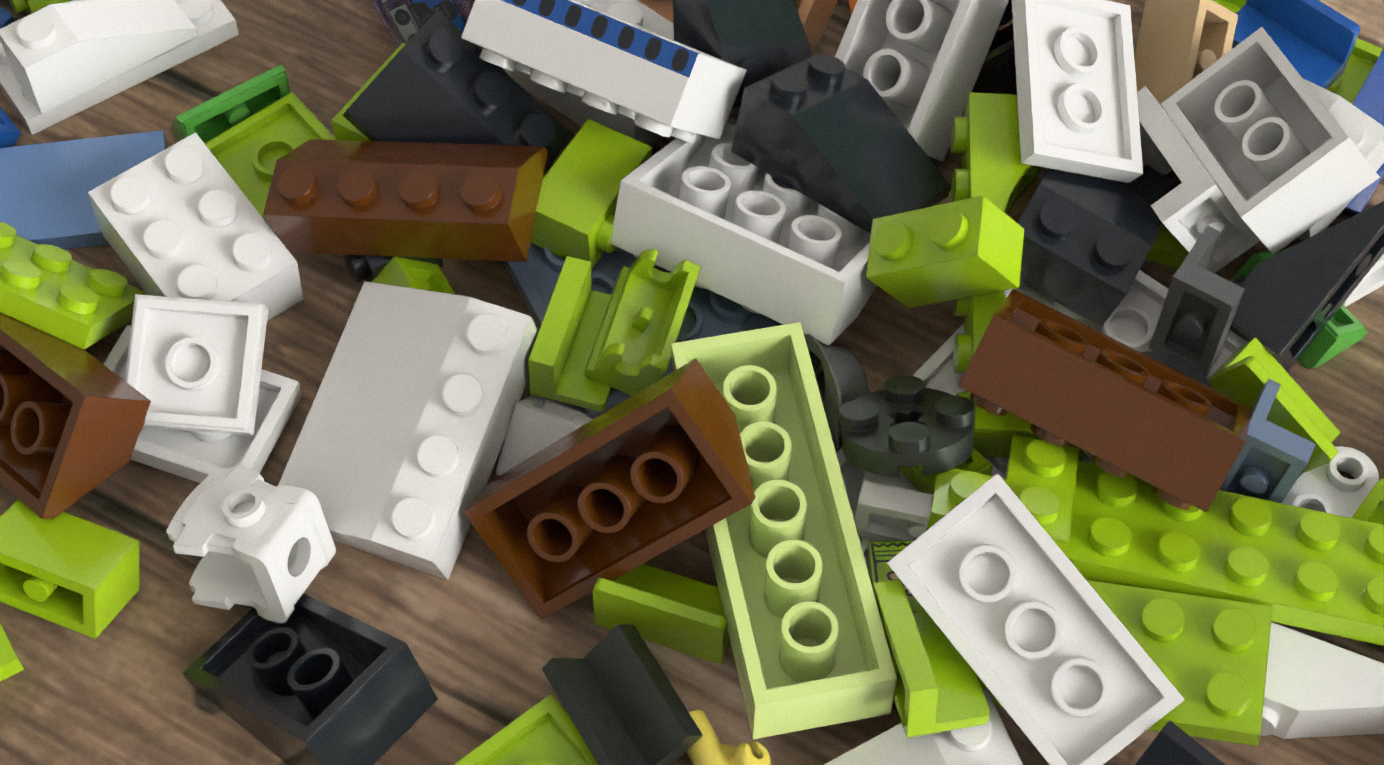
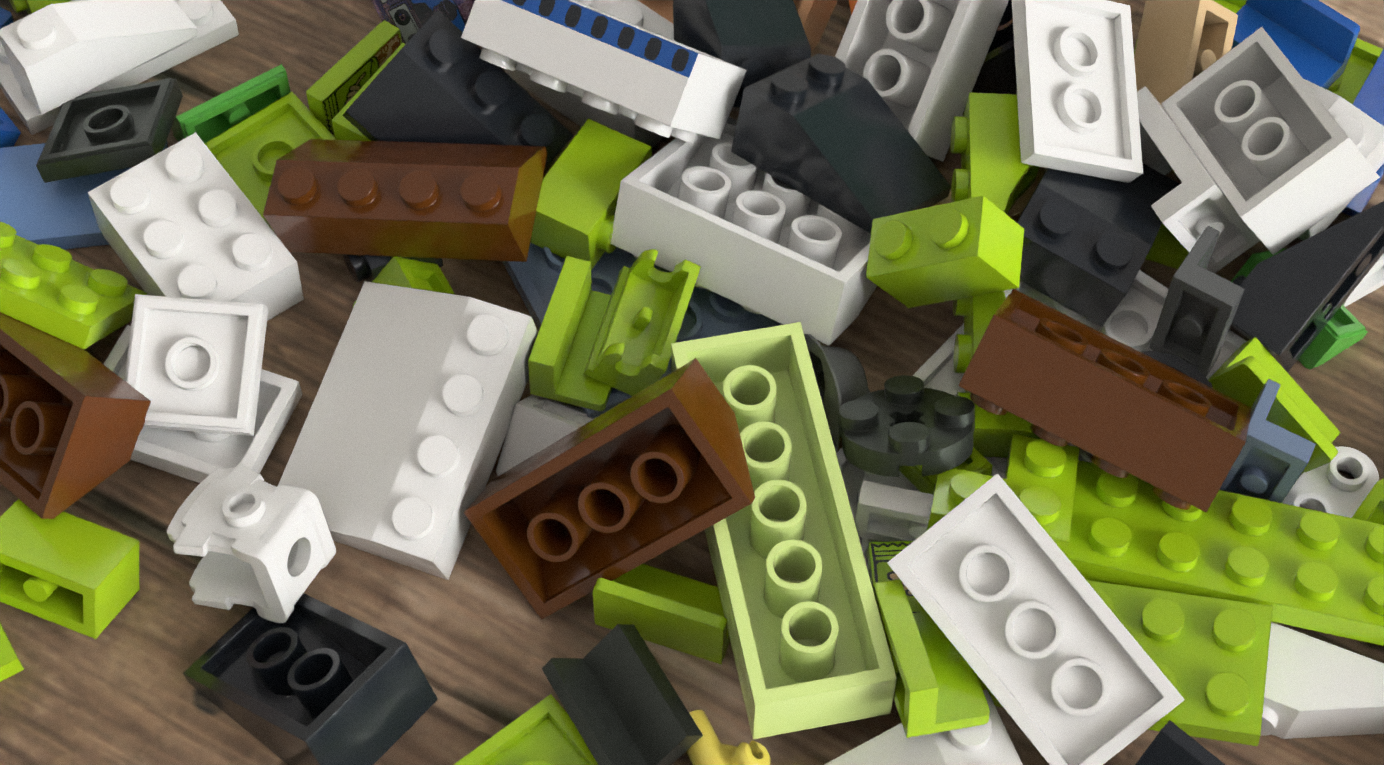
none -> pearl dark grey plate [36,78,183,183]
none -> lime tile [306,20,402,135]

